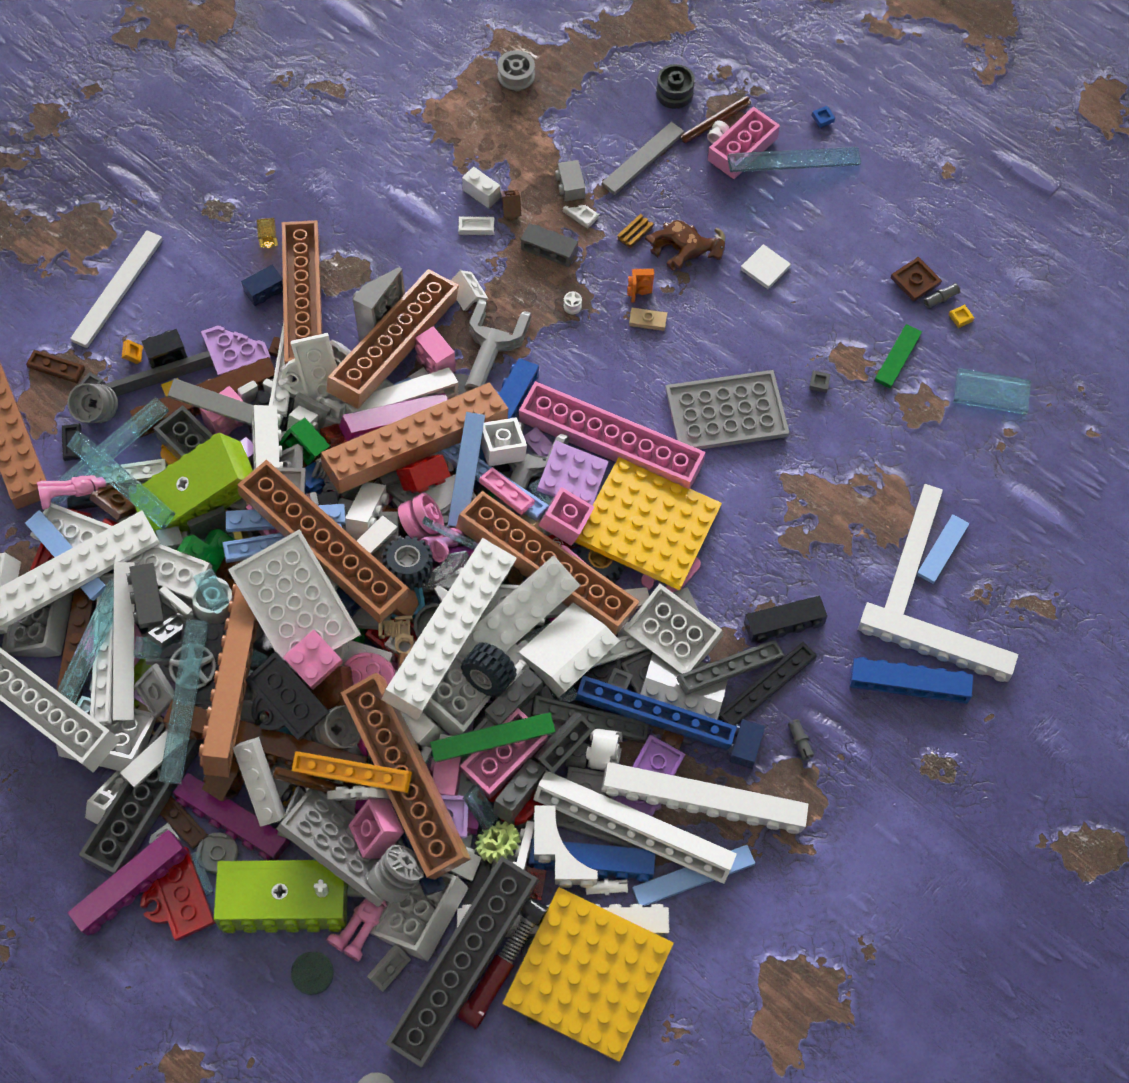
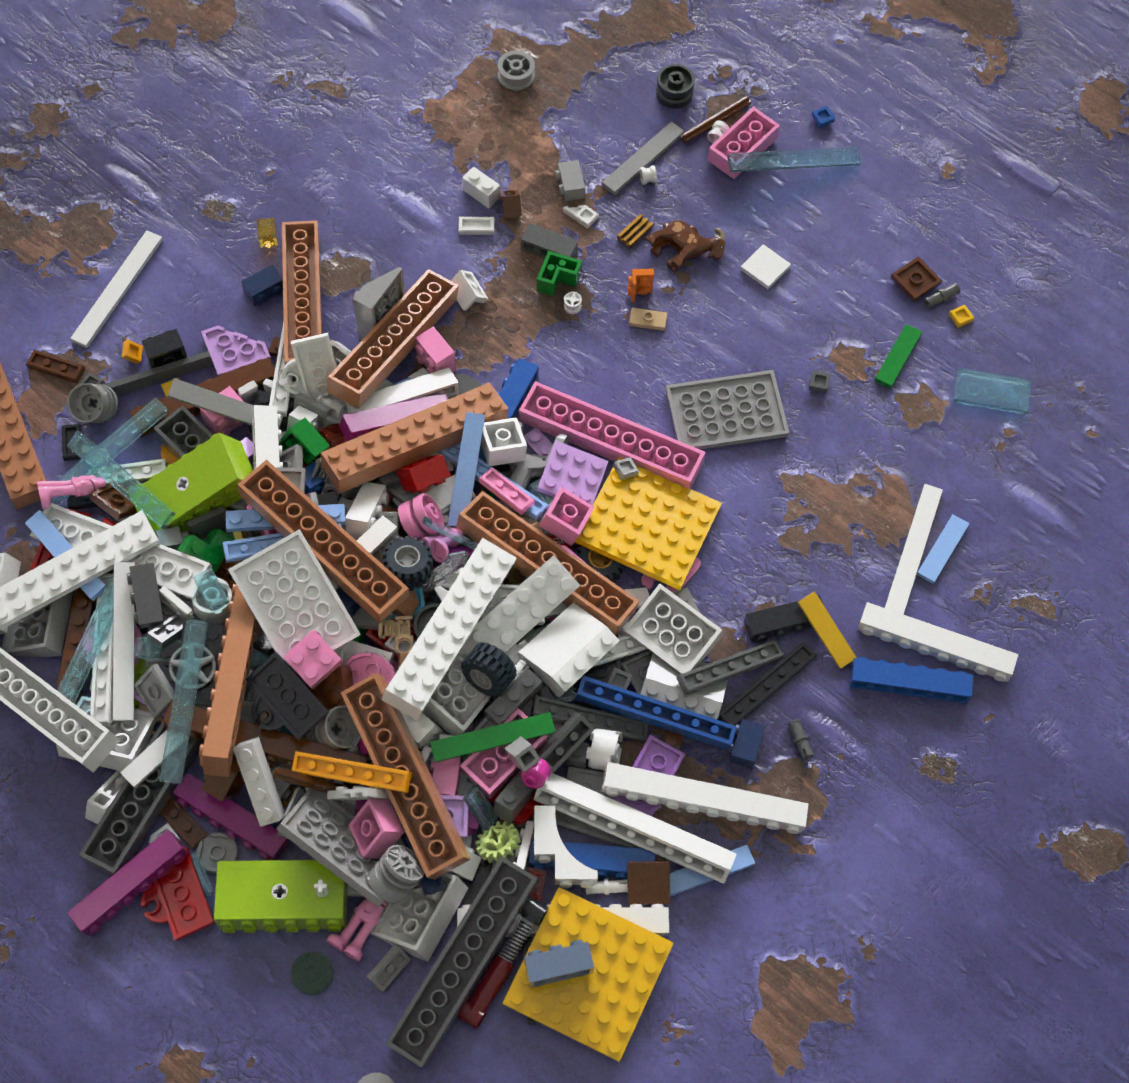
light grey piece [464,299,532,391] -> none
none -> light grey brick [505,737,540,772]
none -> dark pink head [520,758,551,789]
none -> sand blue brick [524,940,594,988]
none -> green brick [537,251,582,296]
none -> light grey tile [613,457,639,480]
none -> reddish brown tile [627,861,670,905]
none -> white wheel [640,165,657,185]
none -> yellow tile [797,592,857,669]

